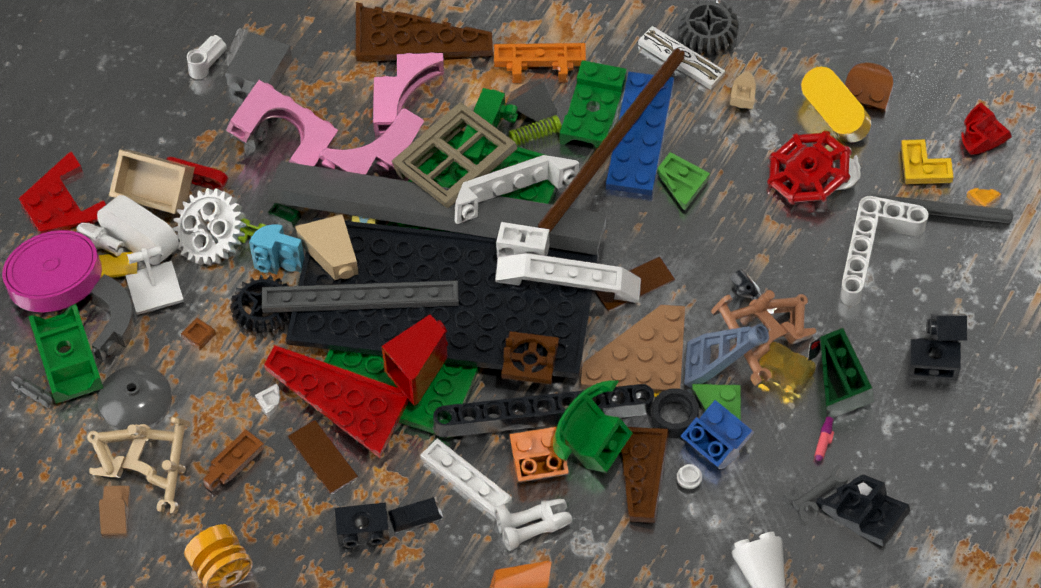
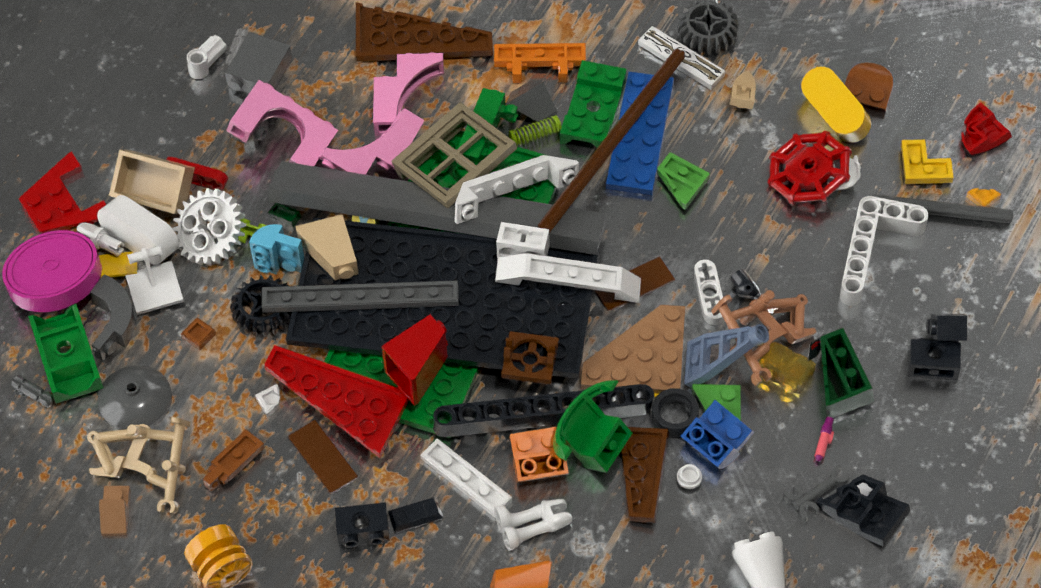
none -> white beam [694,260,724,325]

